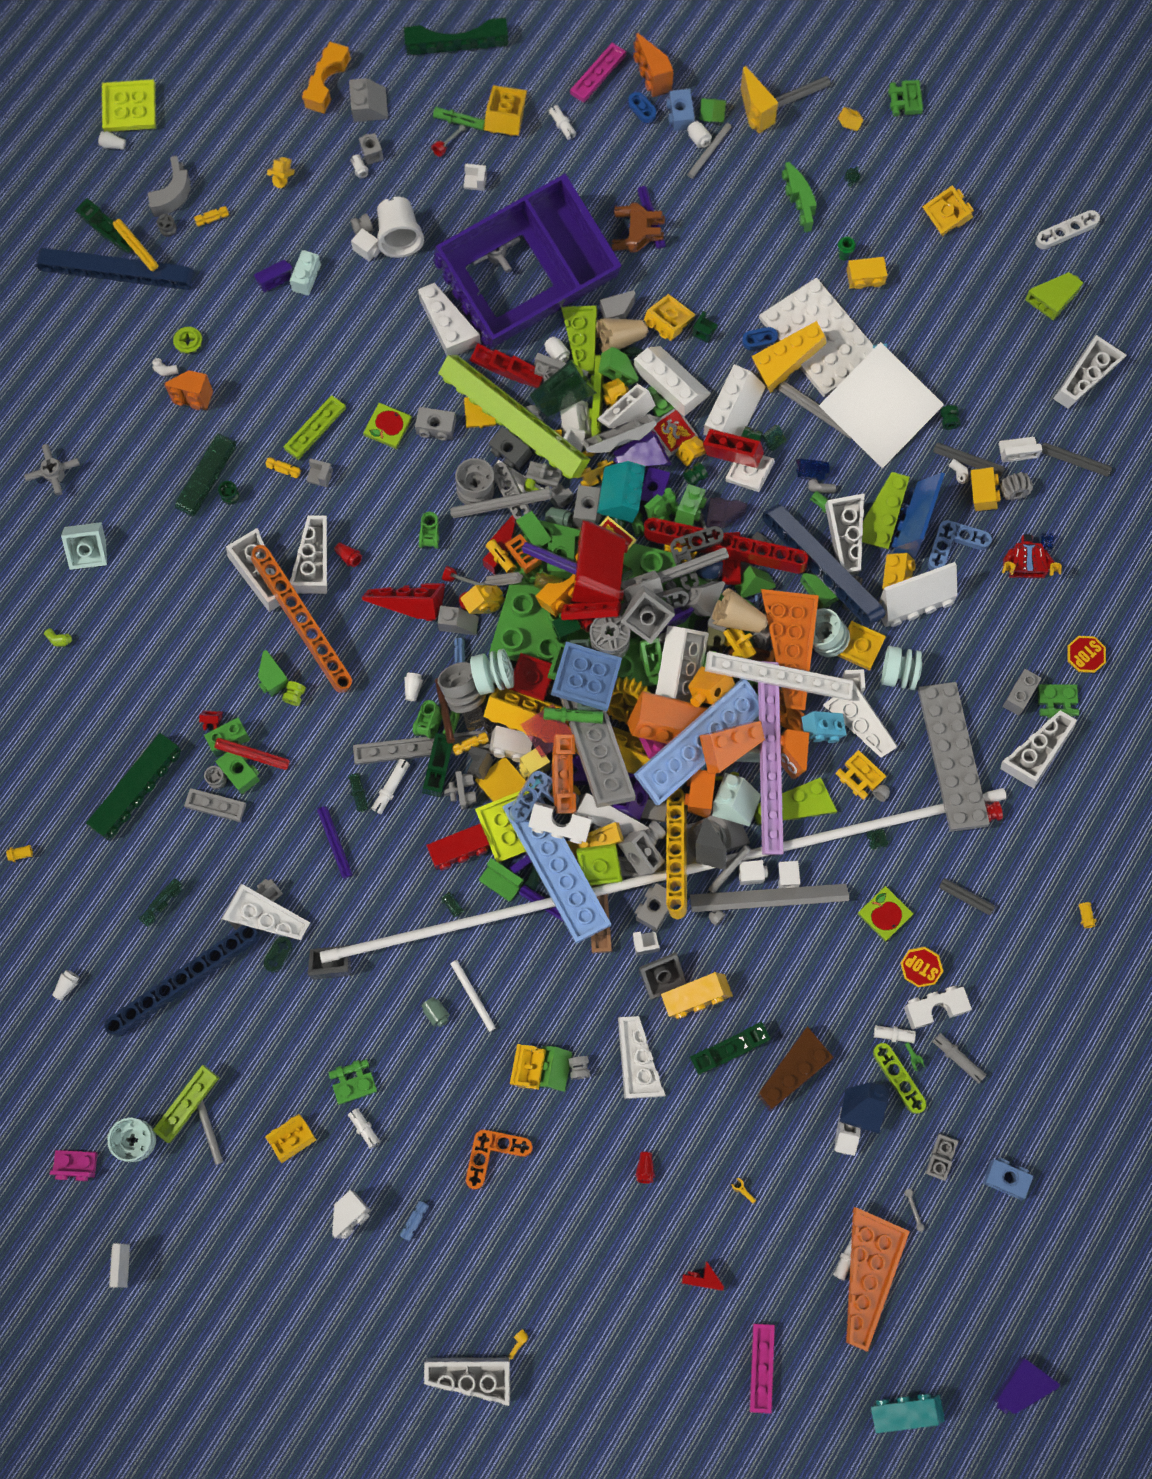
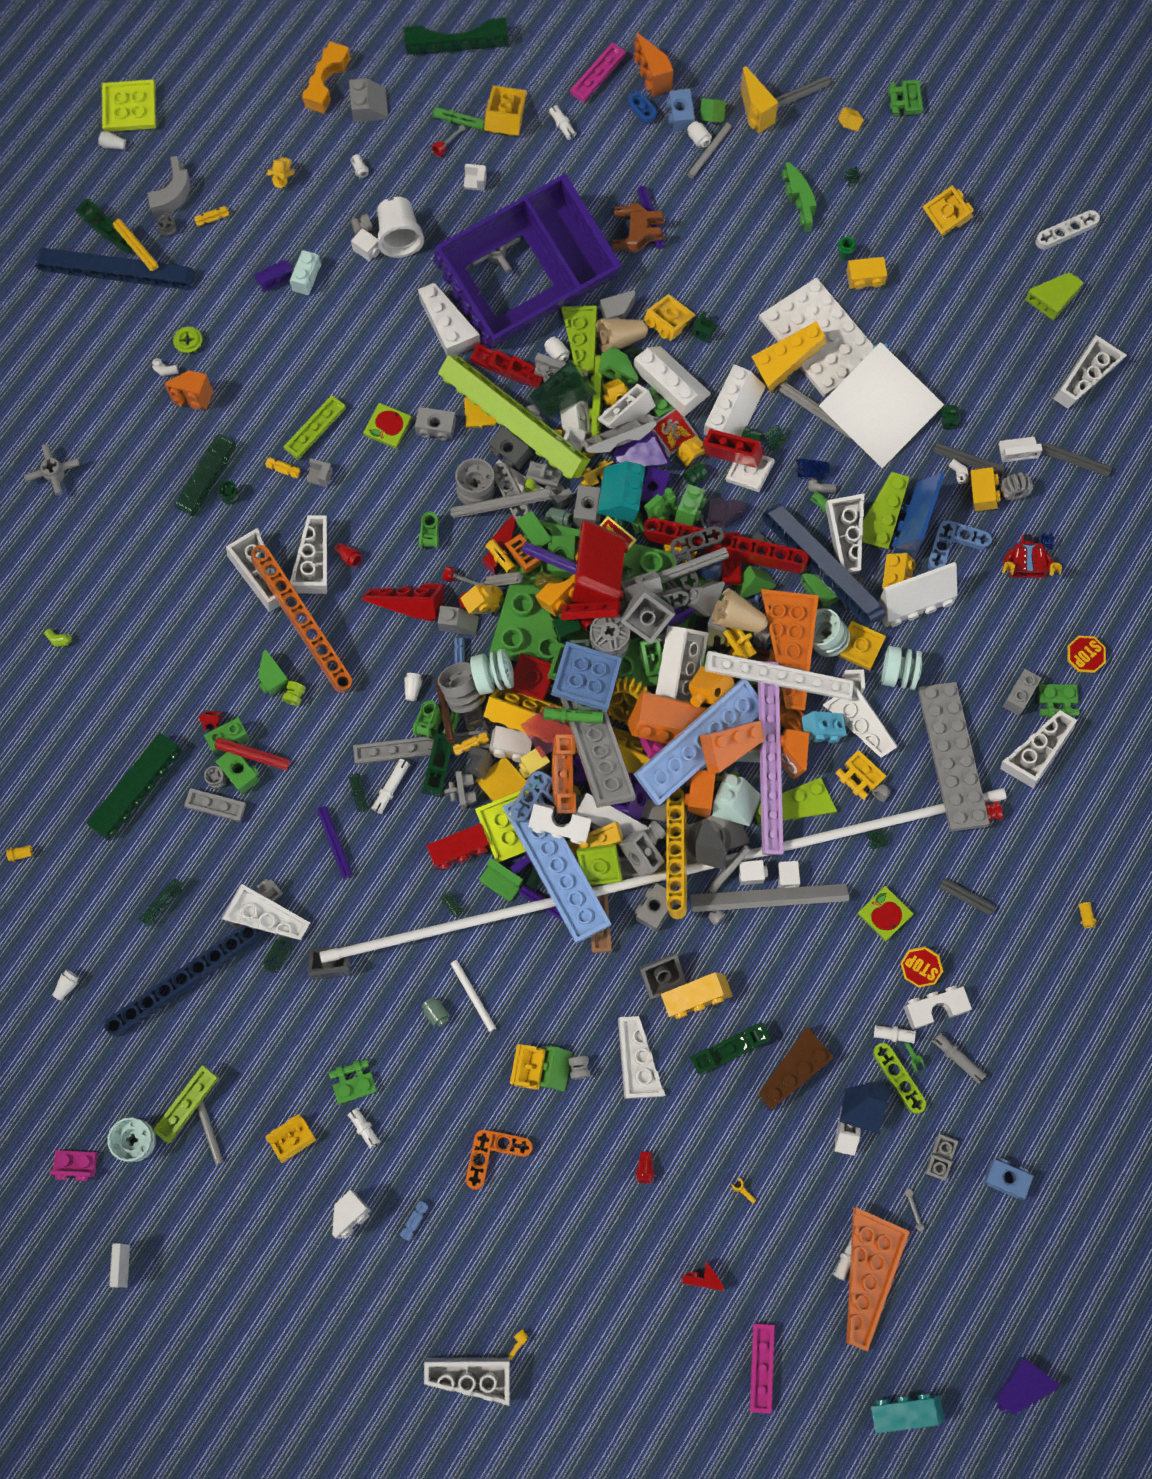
light aqua slope [61,522,107,570] -> none
light grey brick [359,133,384,165] -> none
white panel [633,932,660,956] -> none
blue plate [742,327,778,350] -> none

